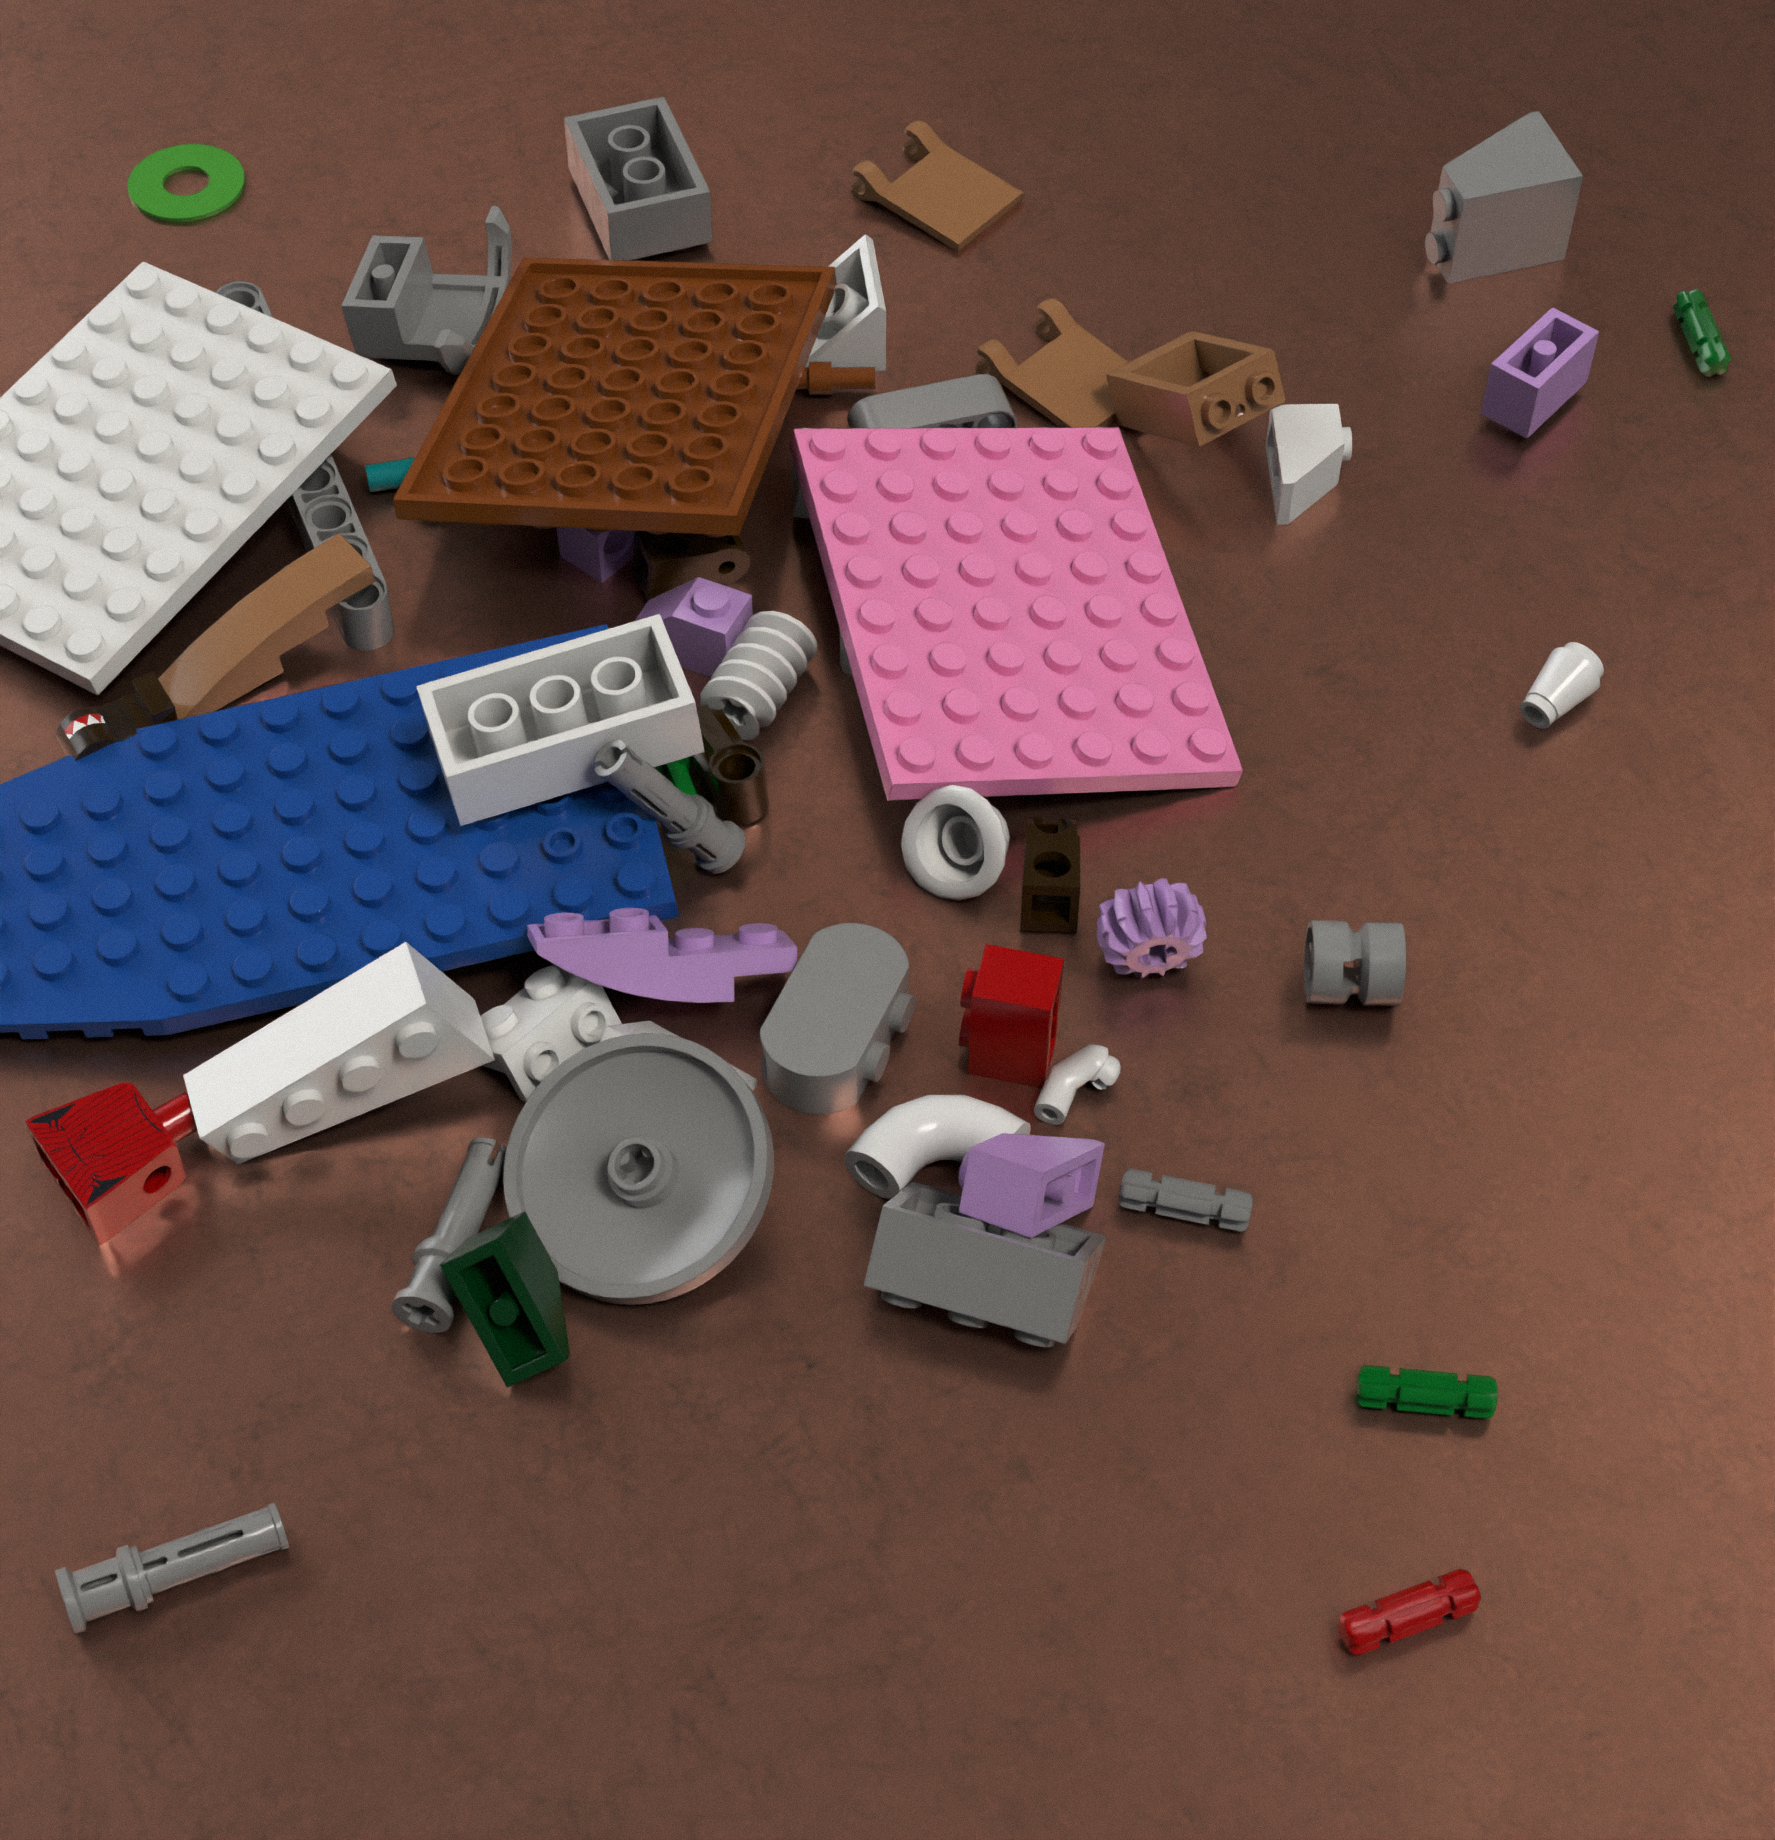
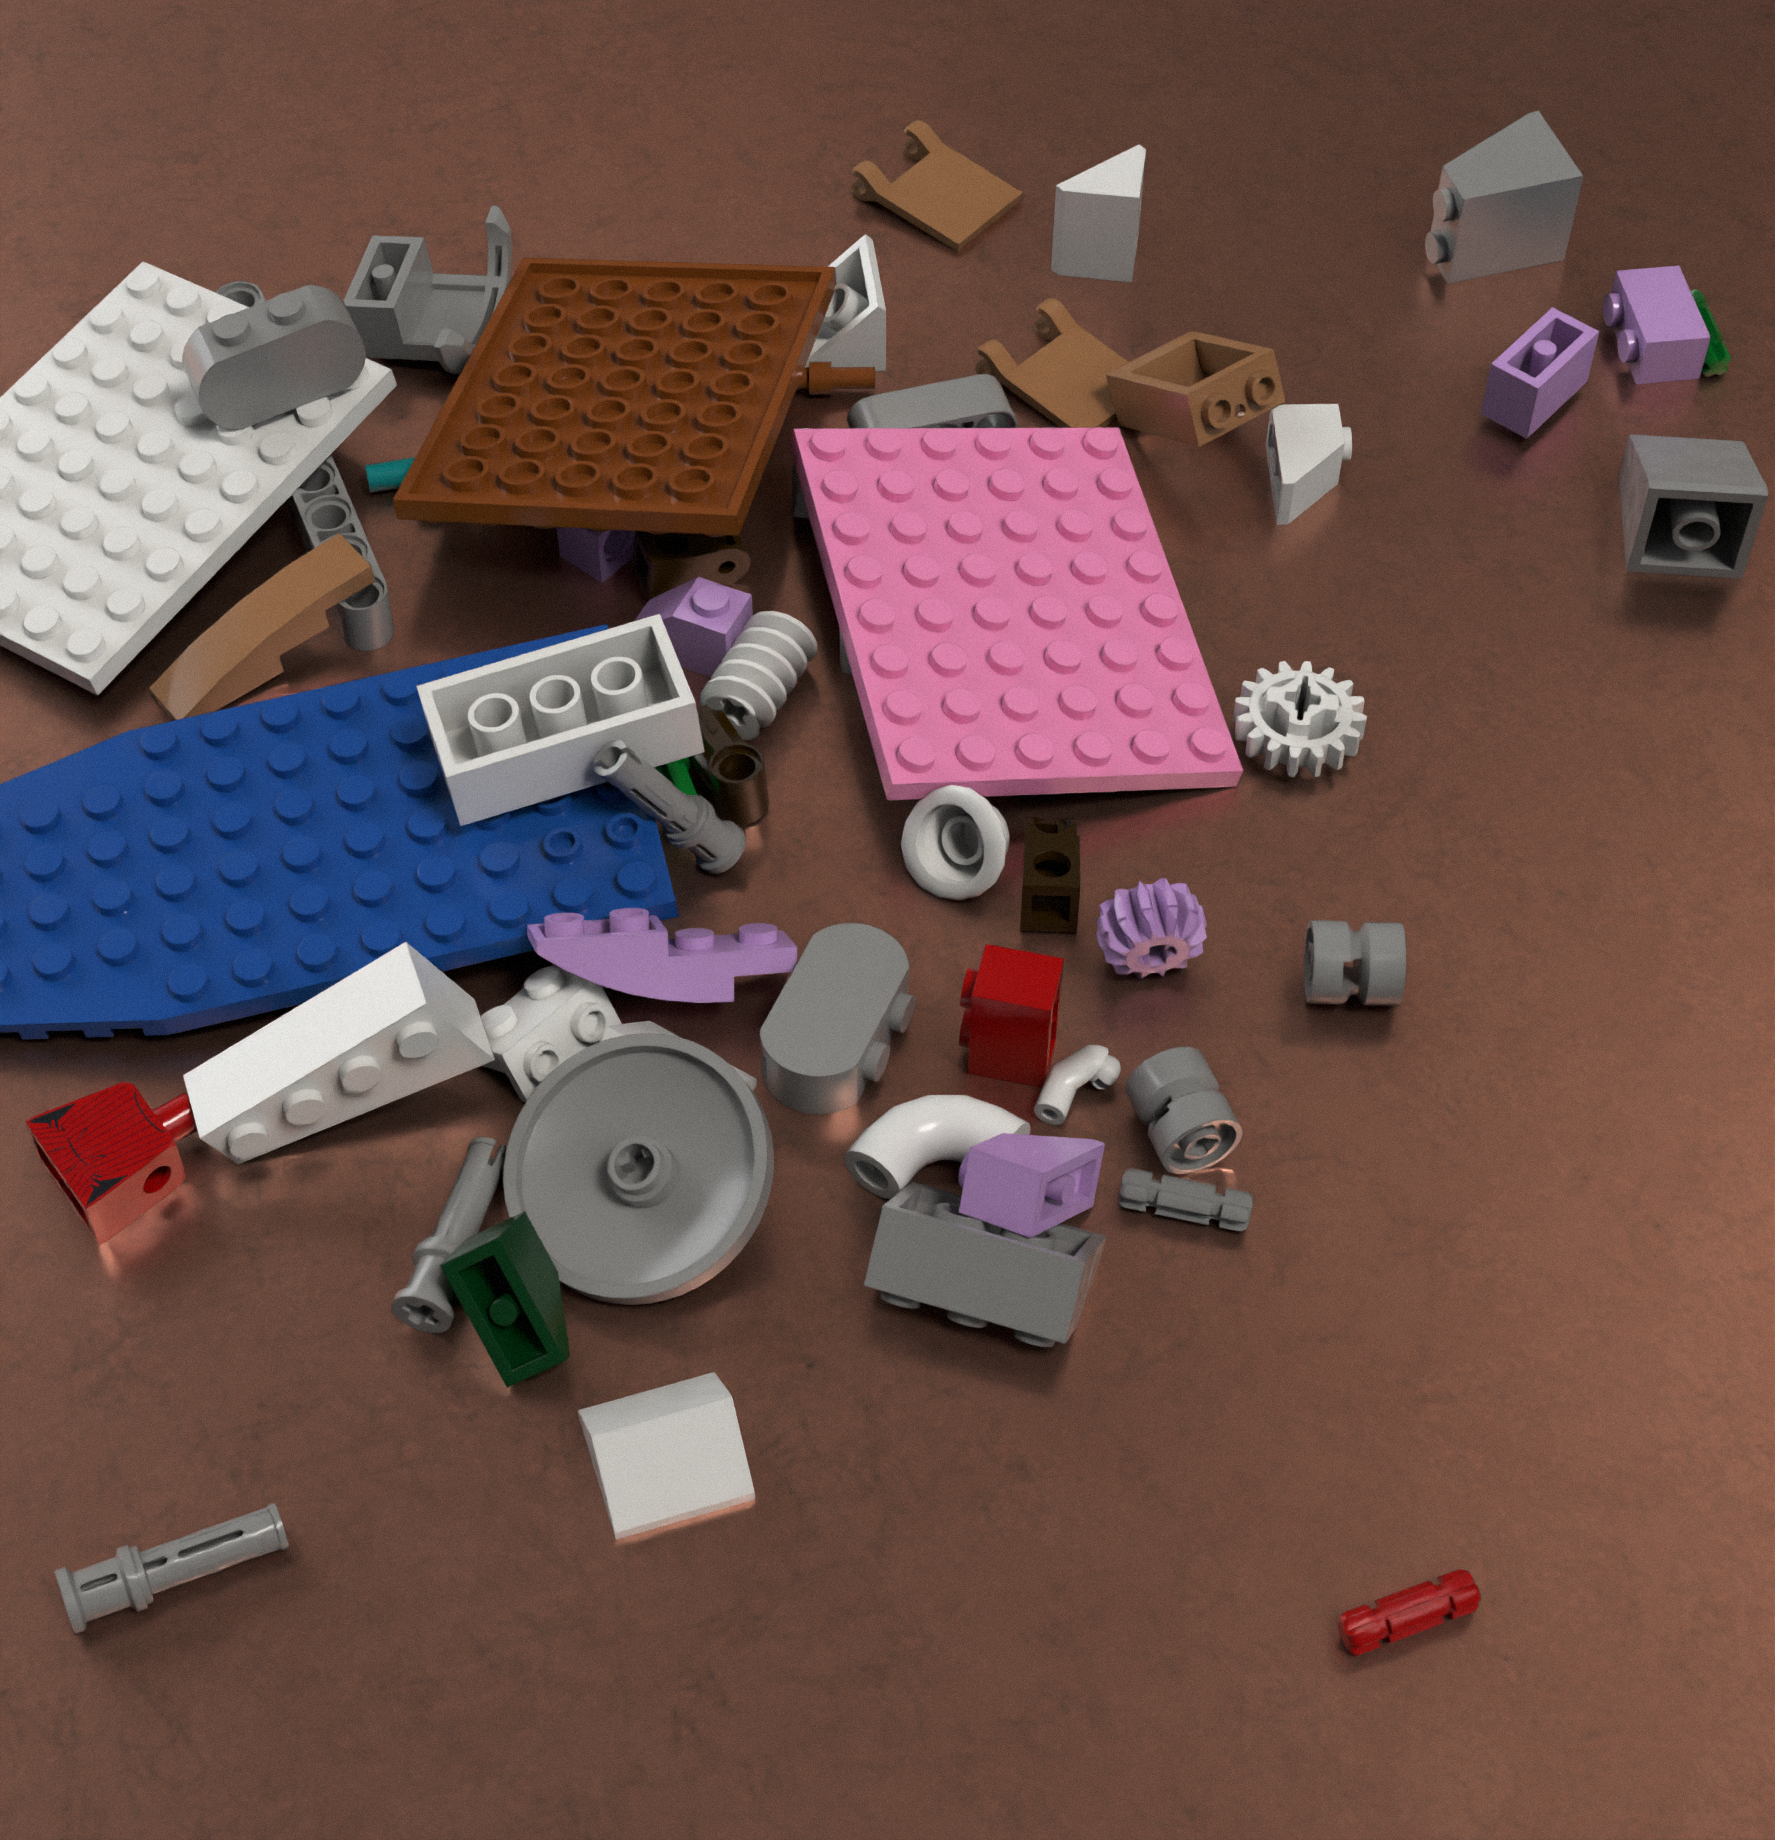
dark brown leg [56,671,178,761] -> none
bright green gear [127,144,245,223] -> none
light grey brick [564,97,713,261] -> none
green axle [1356,1365,1498,1419] -> none
white cone [1520,642,1604,729] -> none
none -> light grey brick [182,285,366,429]
none -> white slope [578,1372,755,1540]
none -> white slope [1051,144,1146,282]
none -> light grey wheel [1125,1047,1243,1174]
none -> white gear [1233,661,1367,777]
none -> lavender brick [1603,265,1711,384]
none -> light grey slope [1618,434,1768,579]

